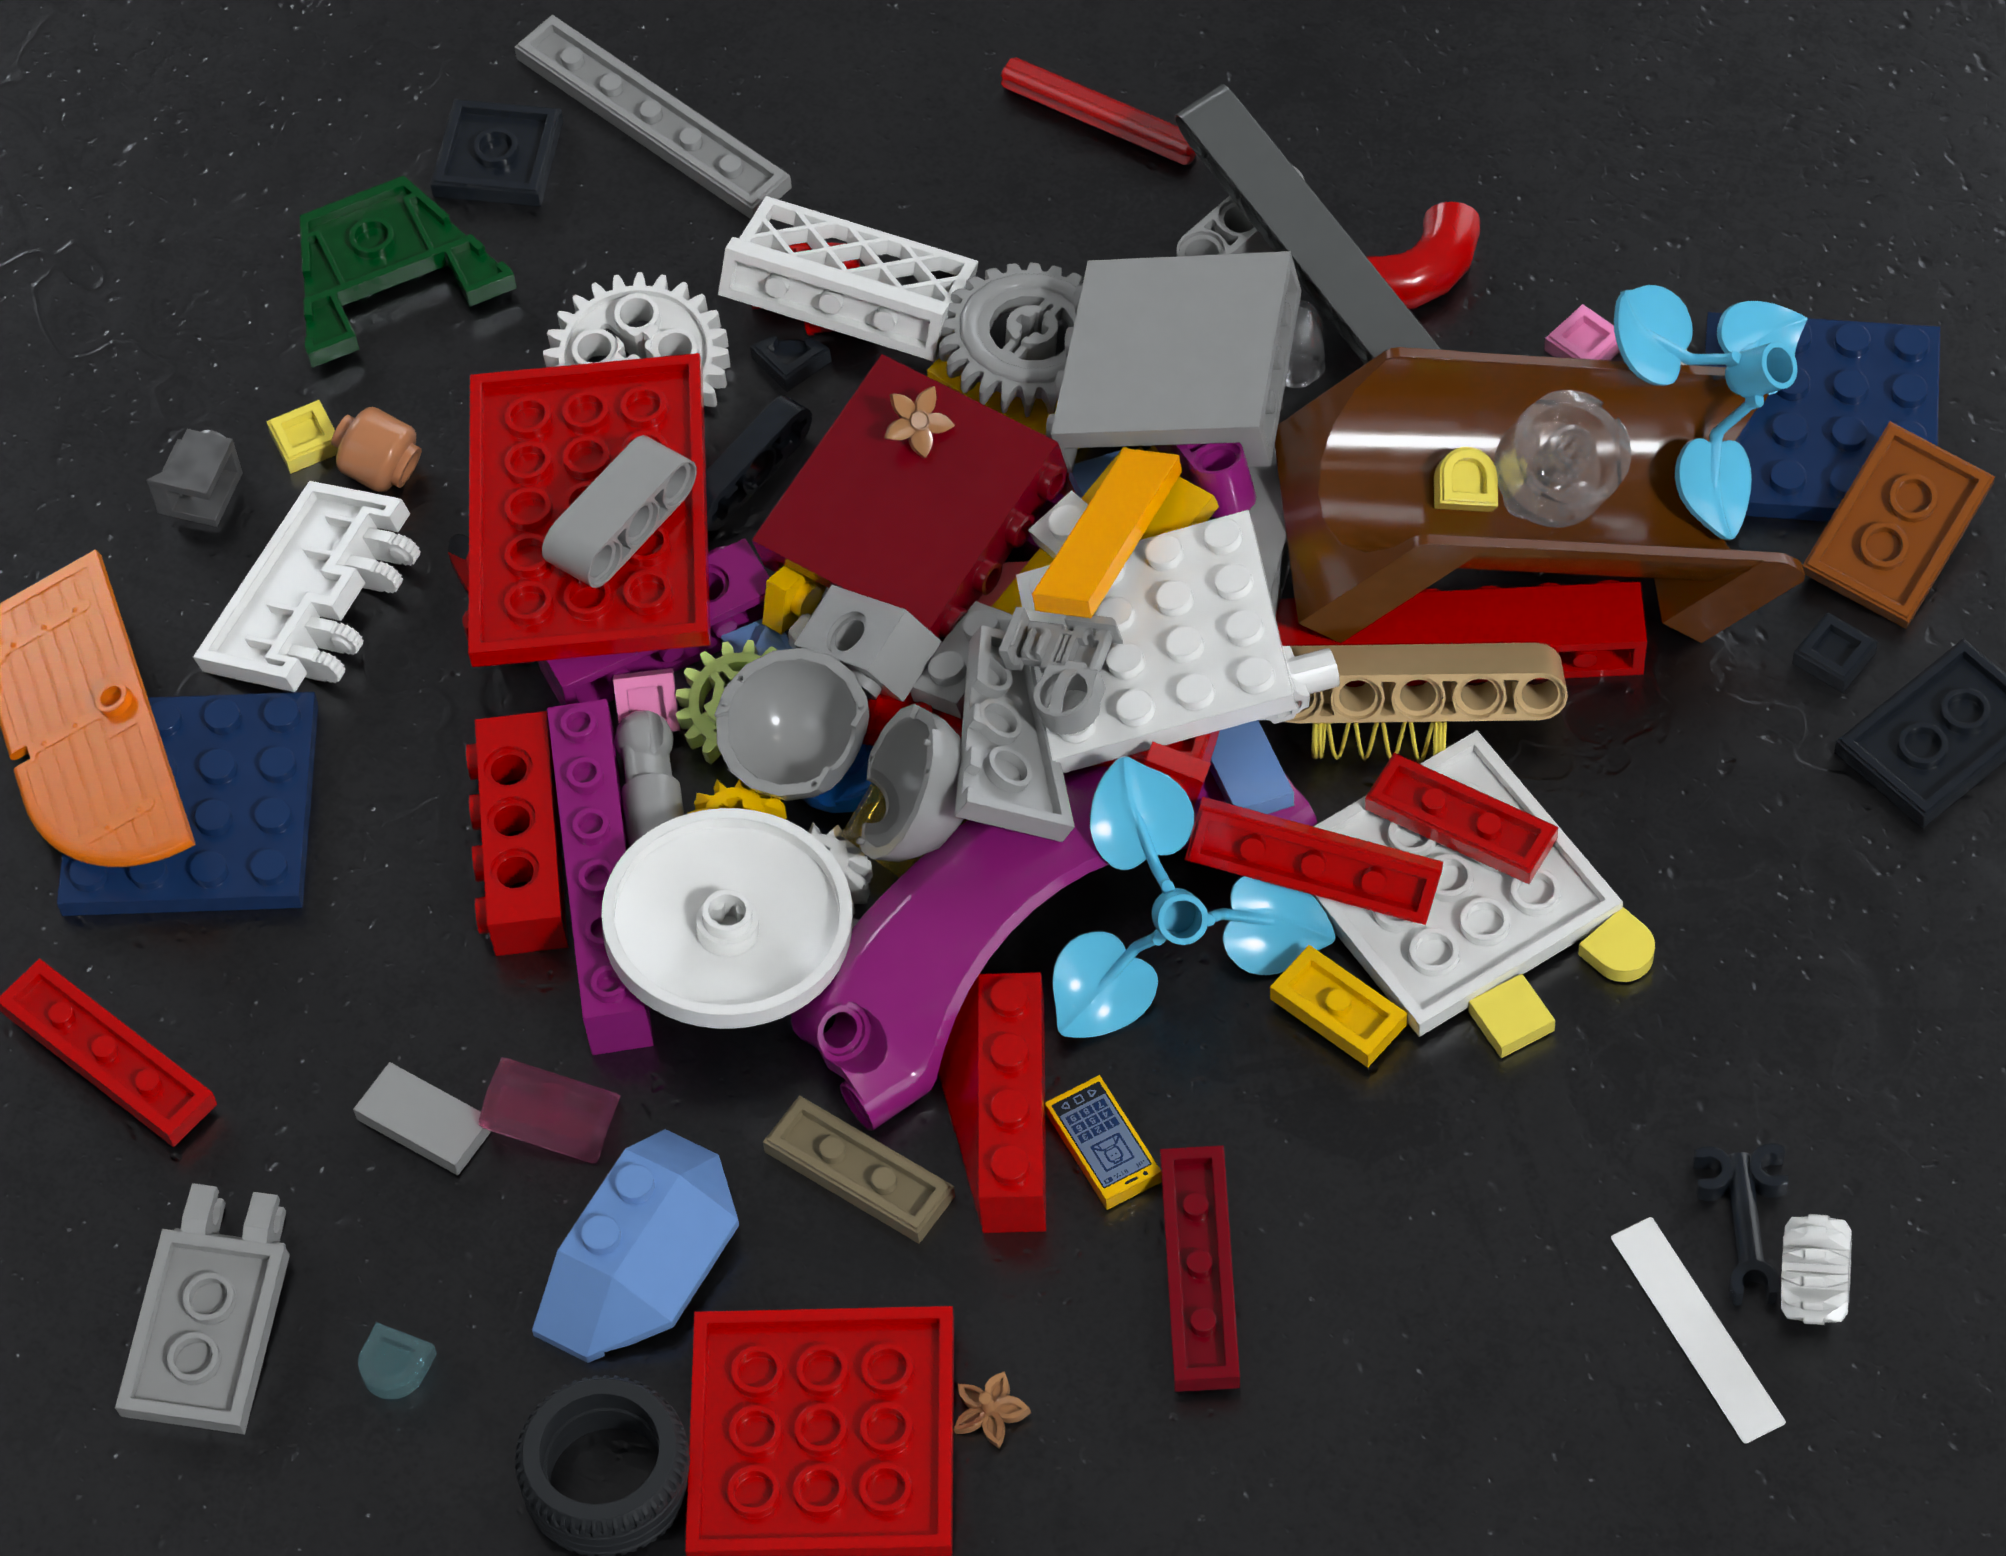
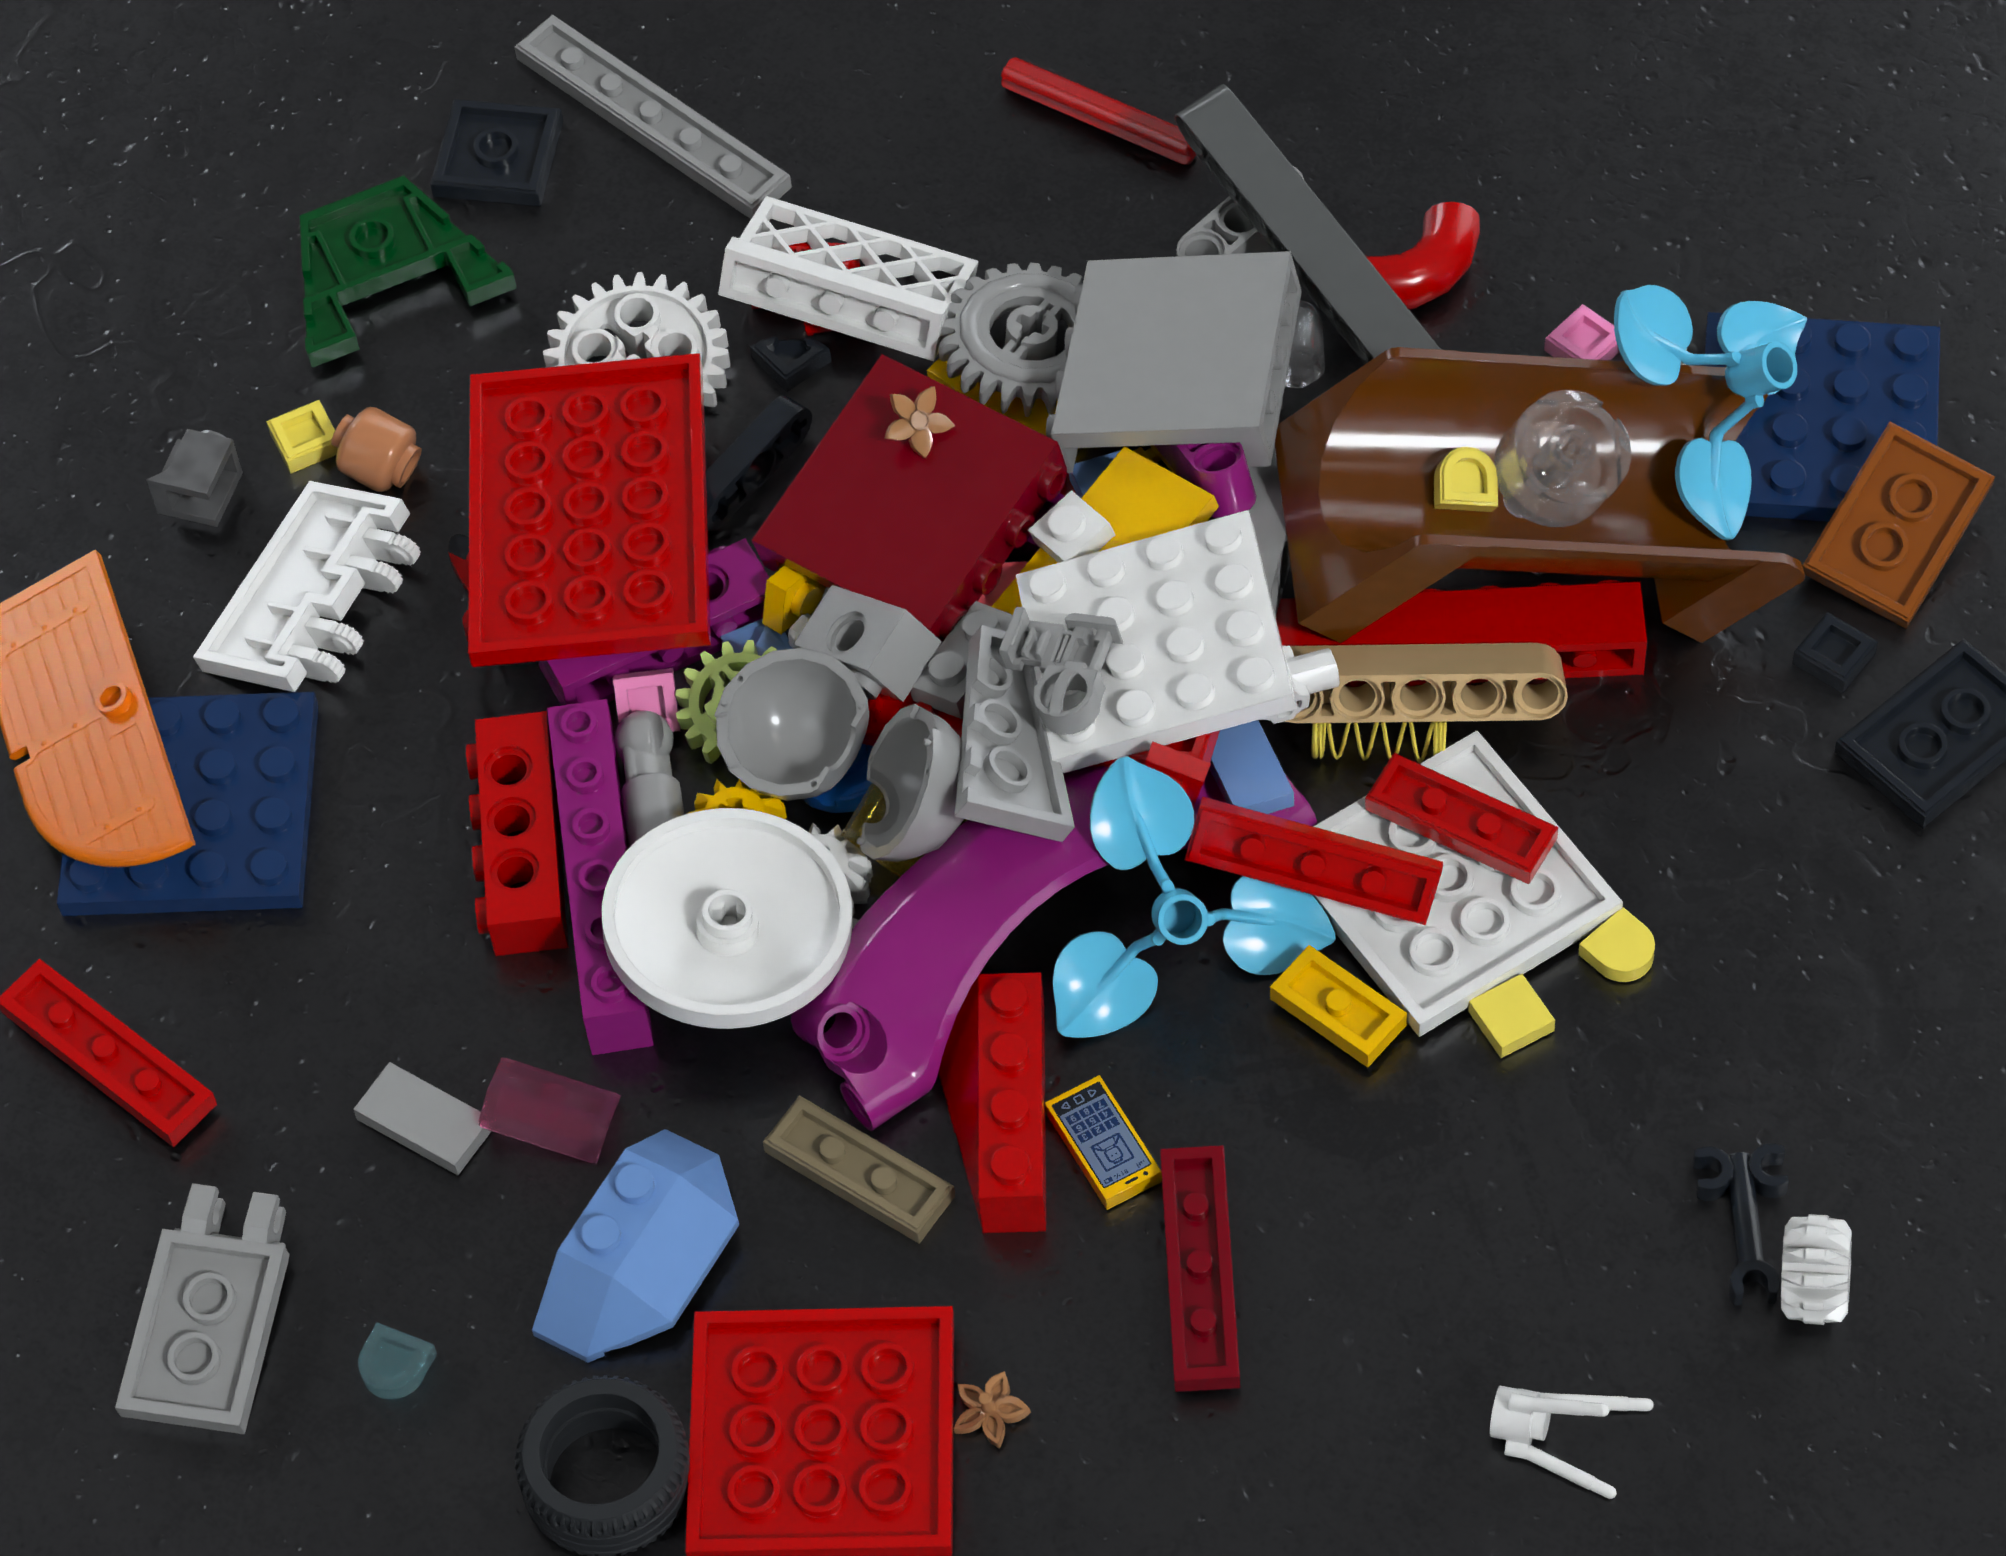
light grey beam [542,435,697,588] -> none
light orange tile [1032,448,1182,618] -> none
white sticker [1611,1217,1786,1444] -> none
none -> white plant [1490,1386,1654,1499]

